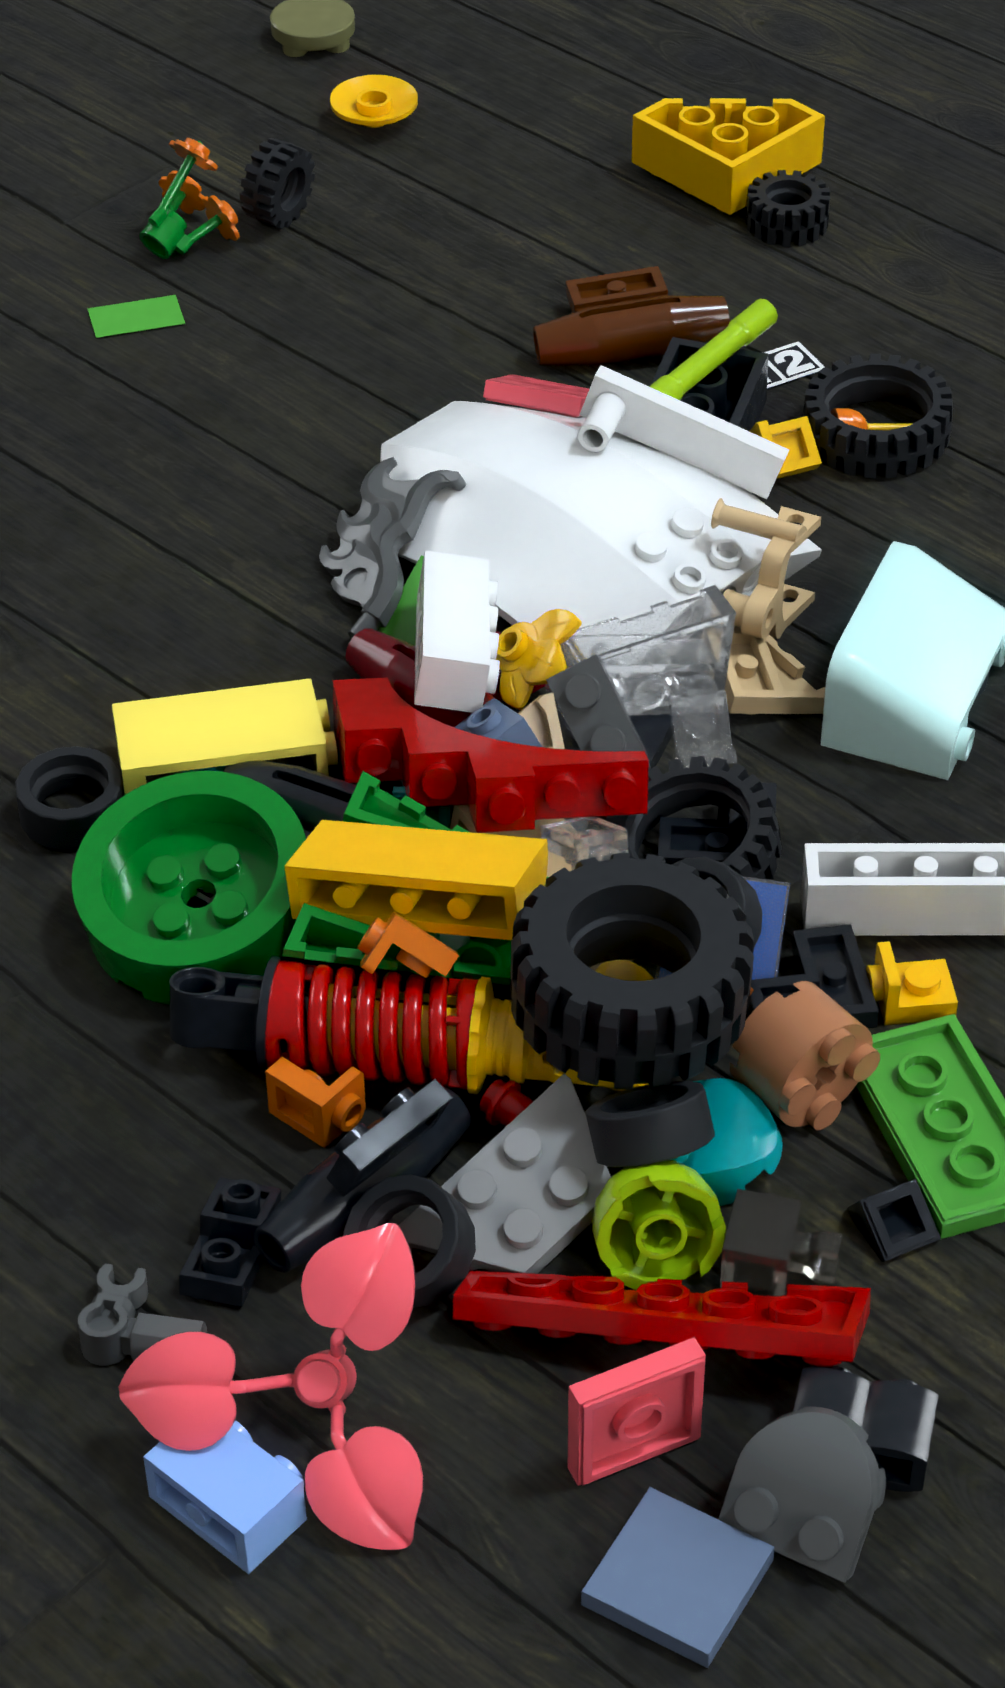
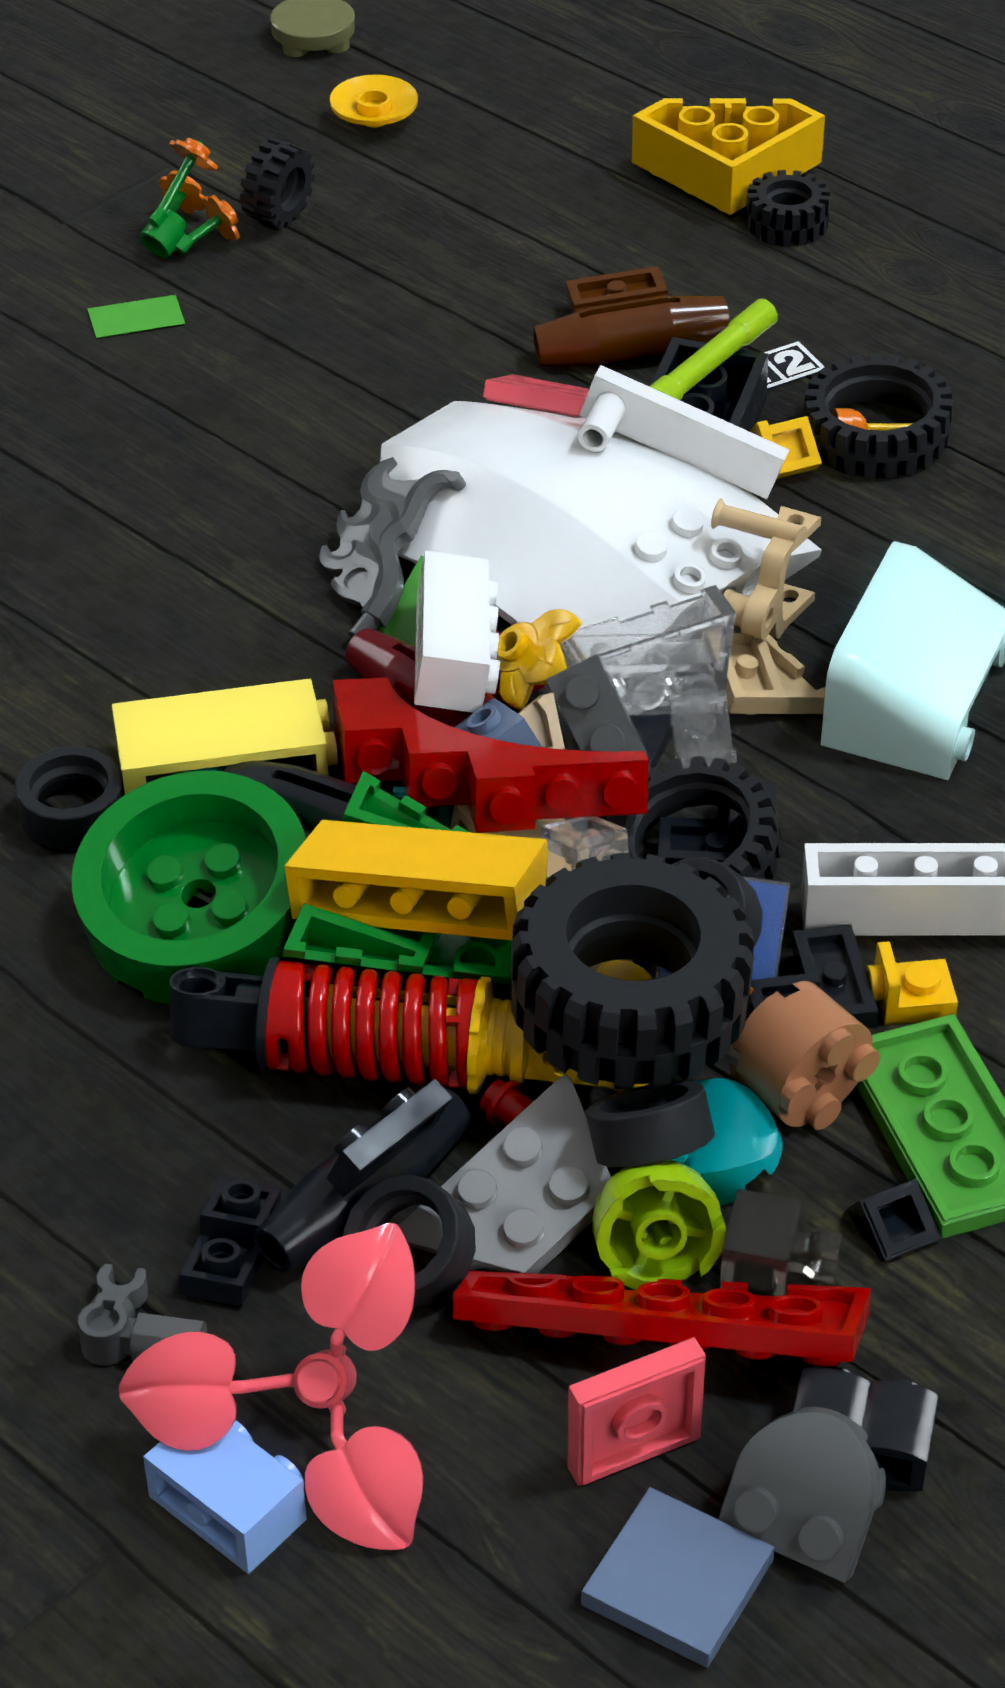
orange bracket [265,1057,366,1148] -> none
orange bracket [357,911,459,978] -> none

